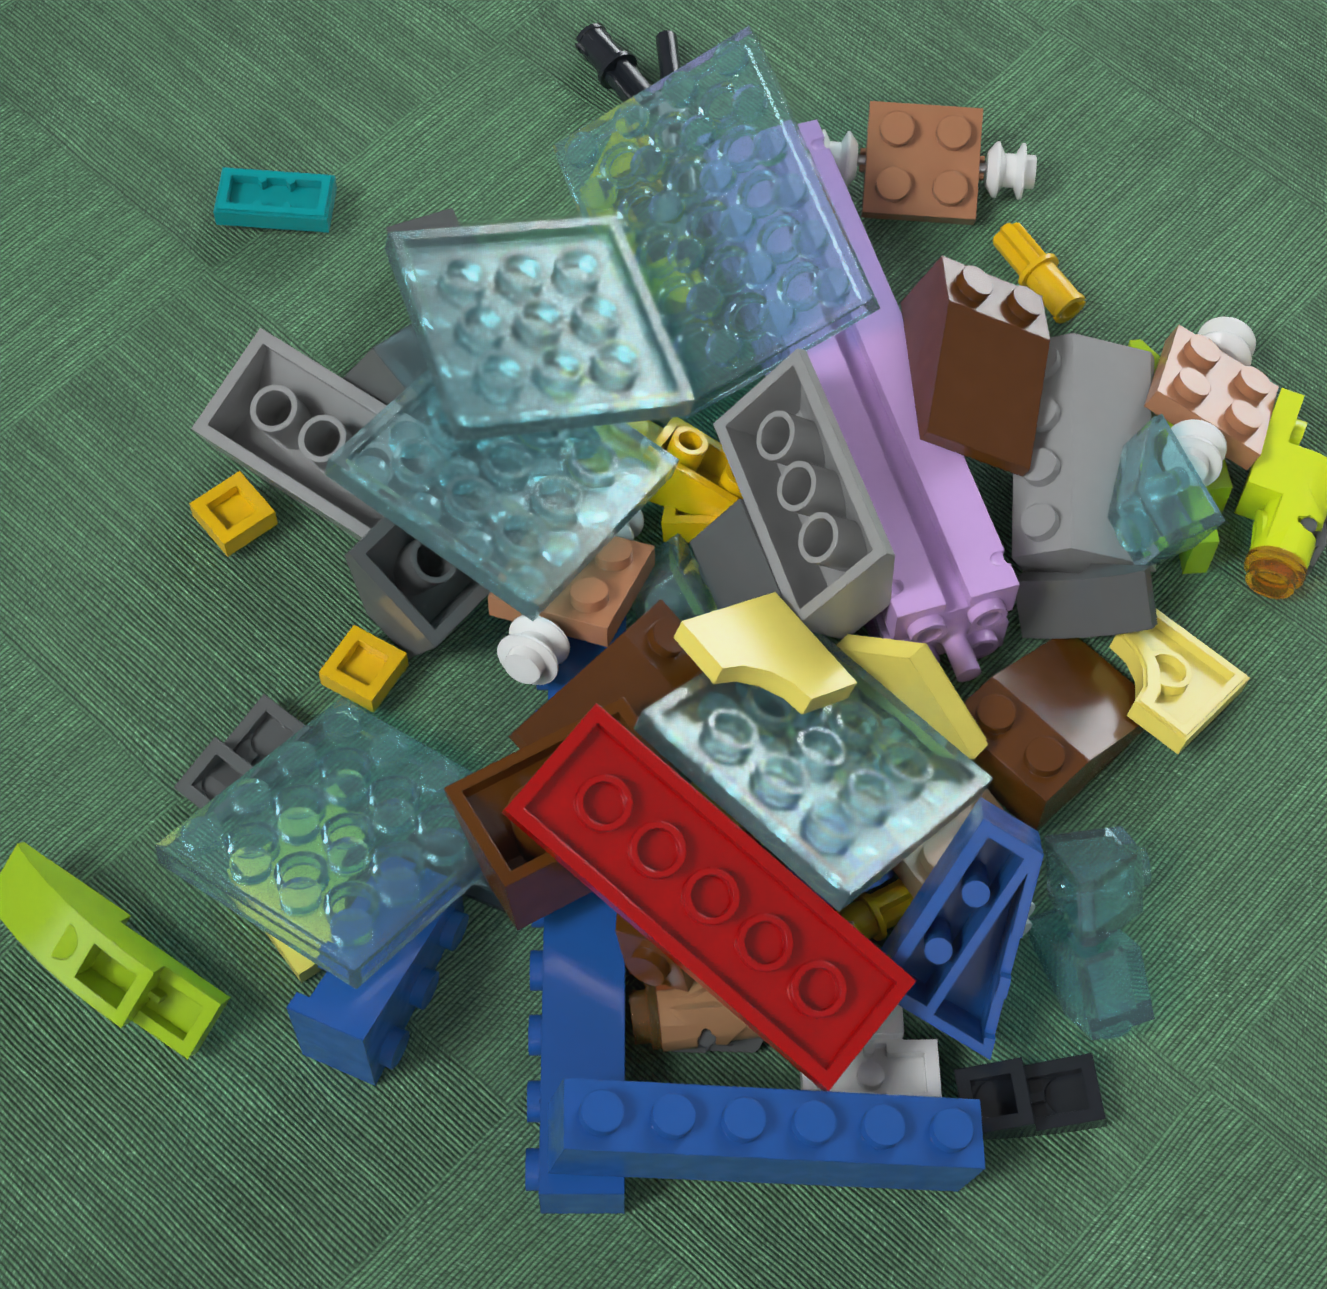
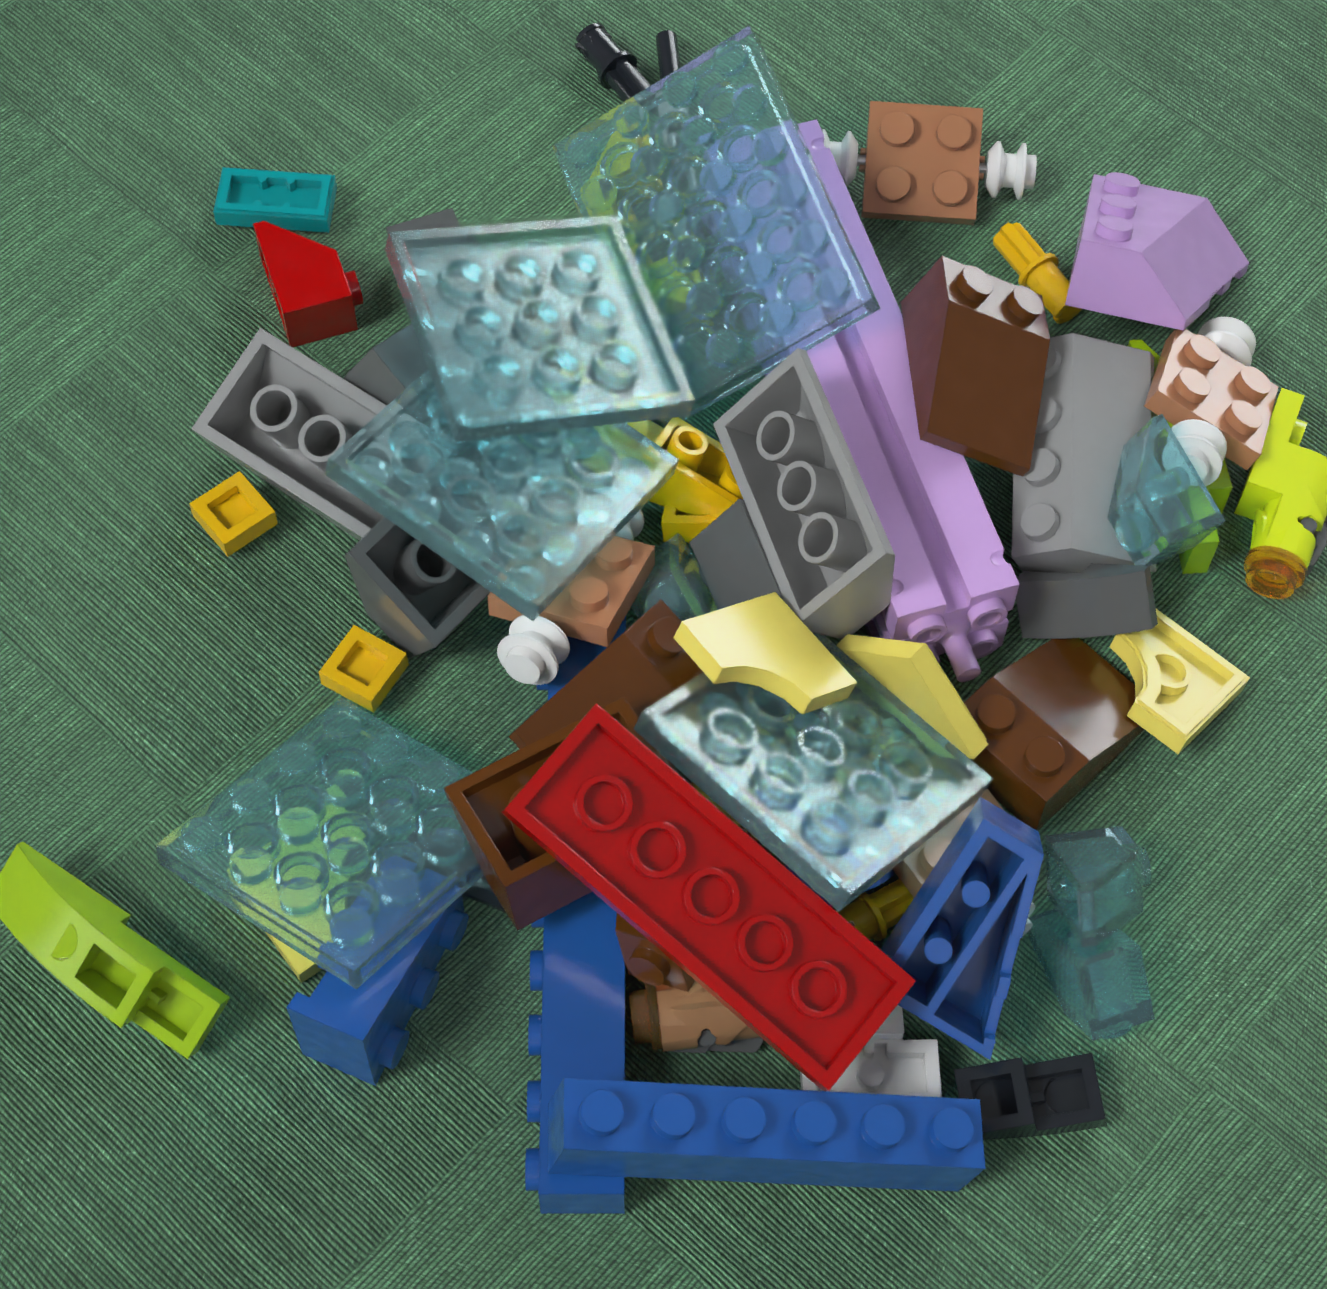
dark grey slope [174,694,318,828] -> none
none -> red slope [253,221,364,347]
none -> lavender wedge [1065,172,1249,331]

